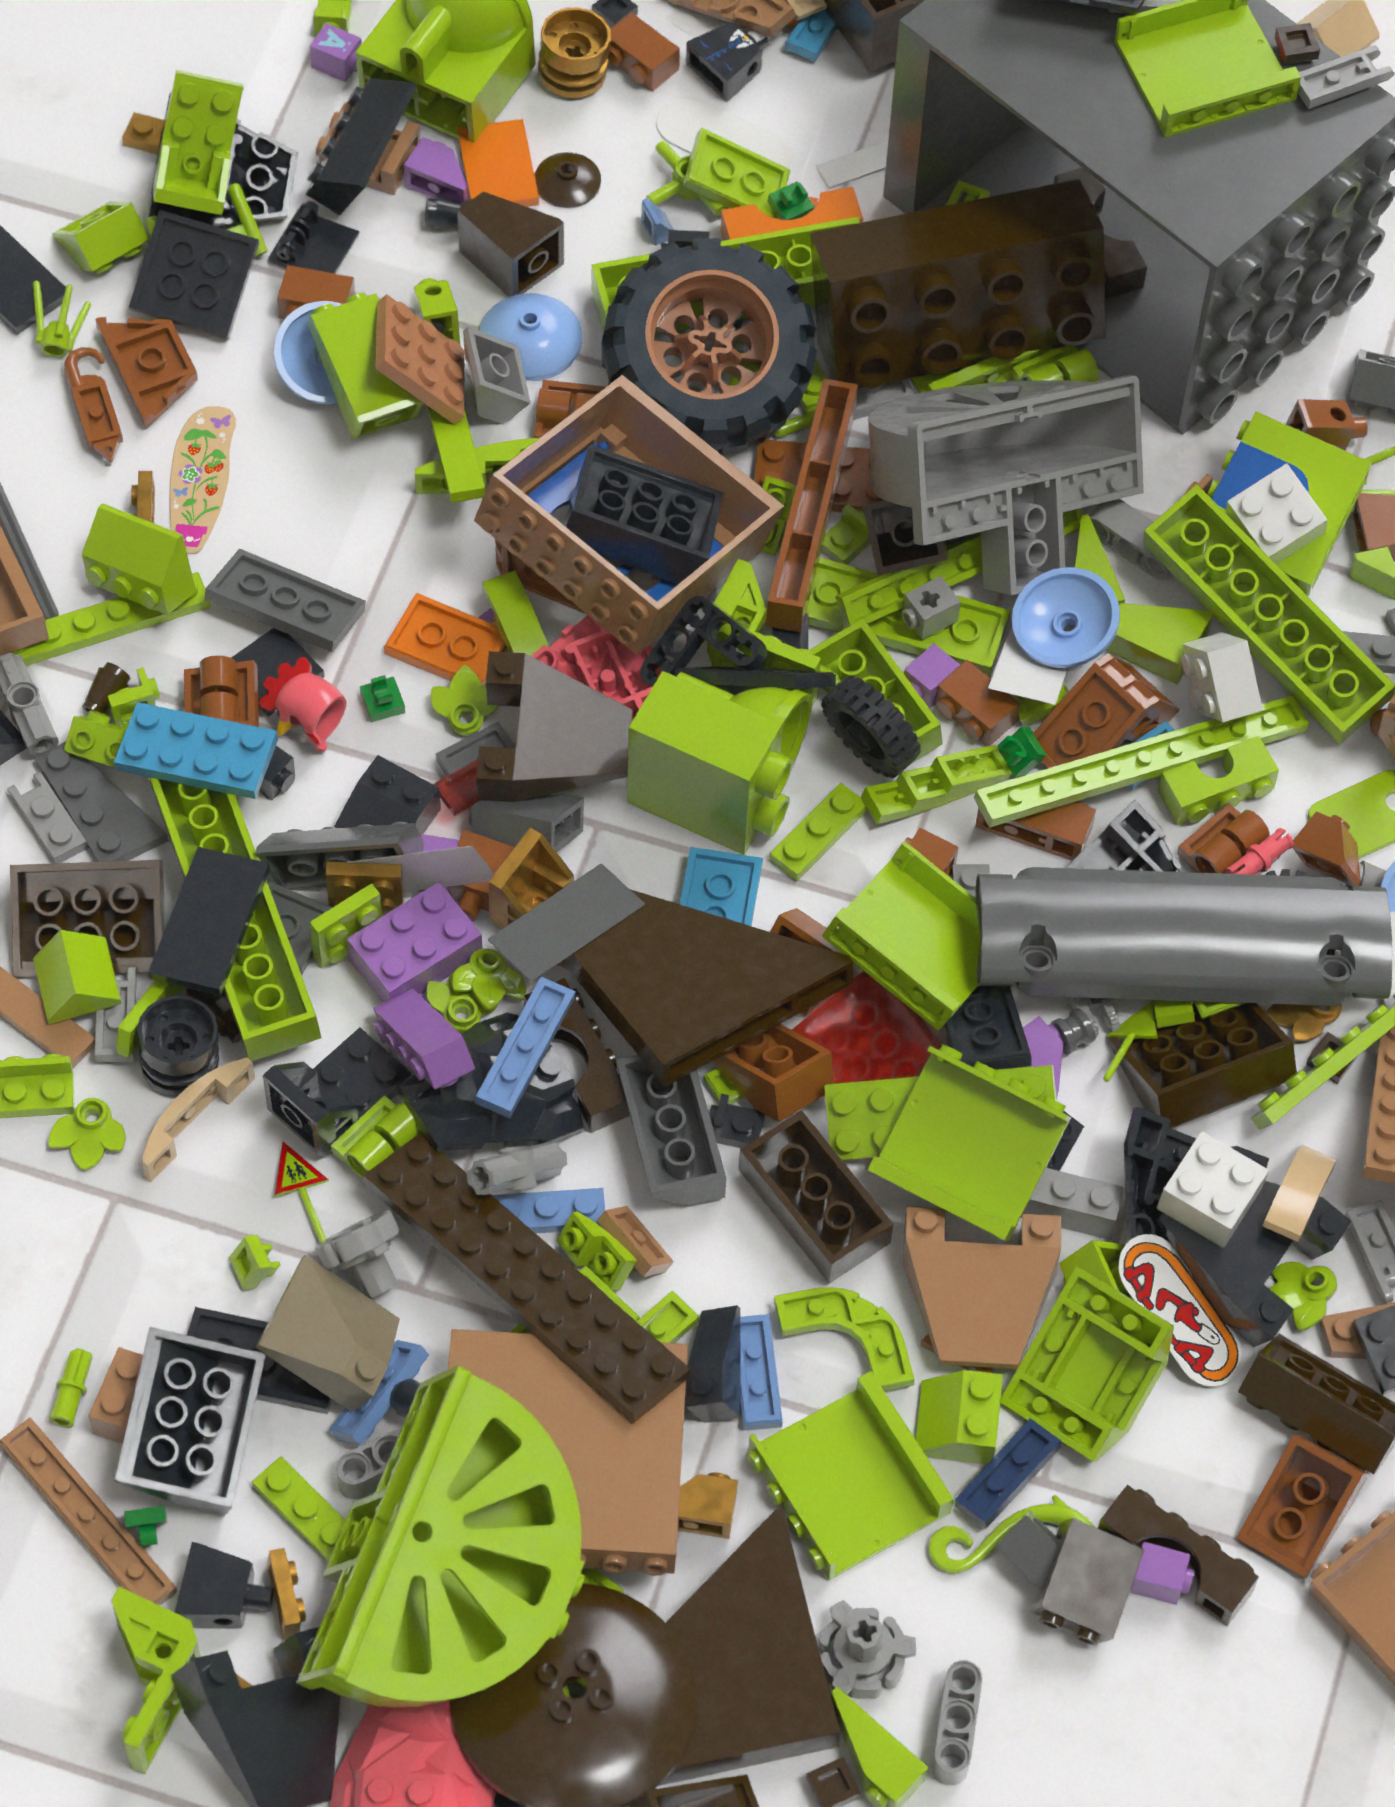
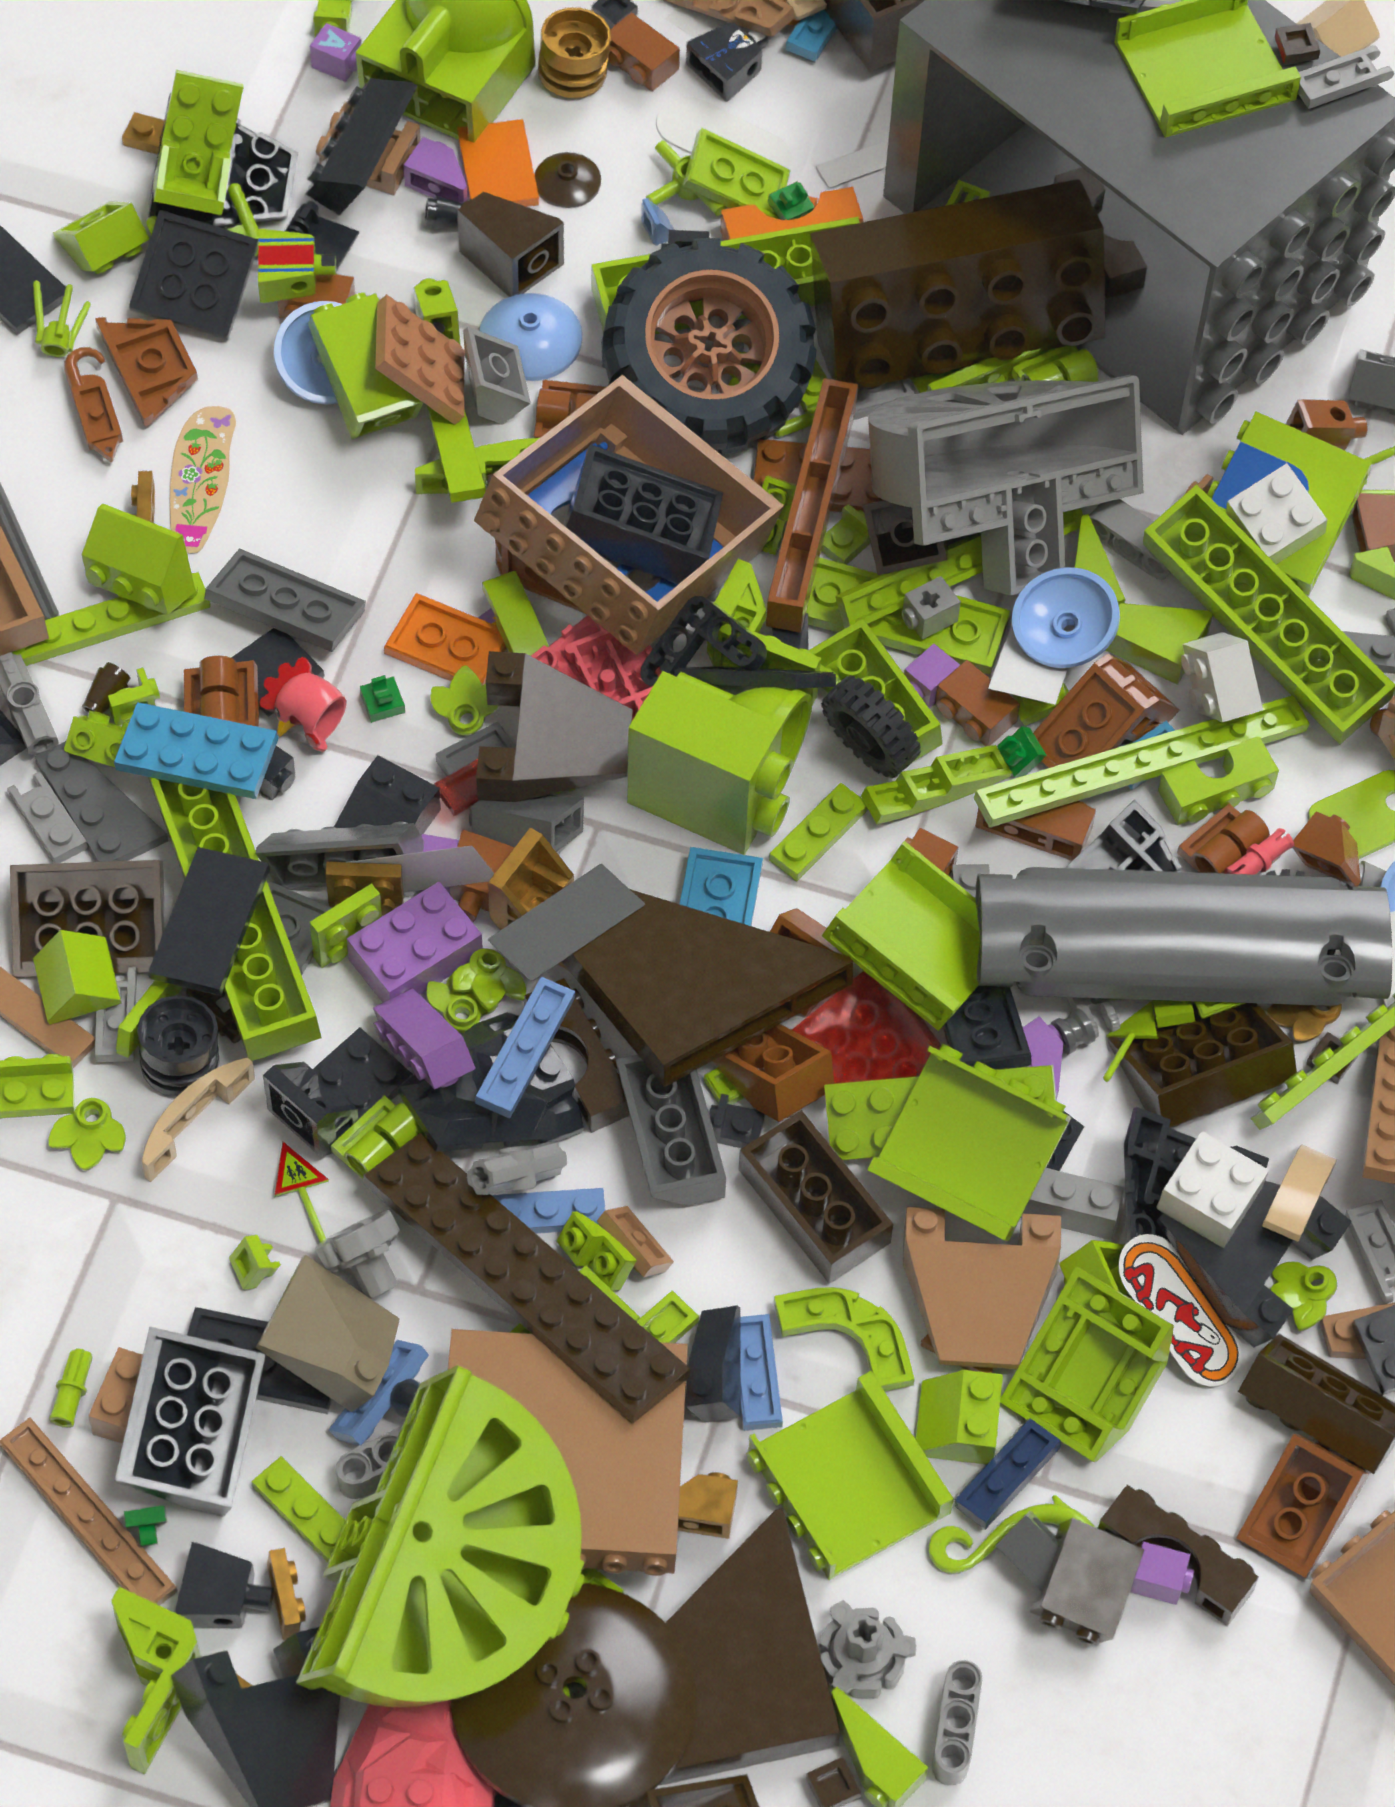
none -> lime torso [258,229,336,303]

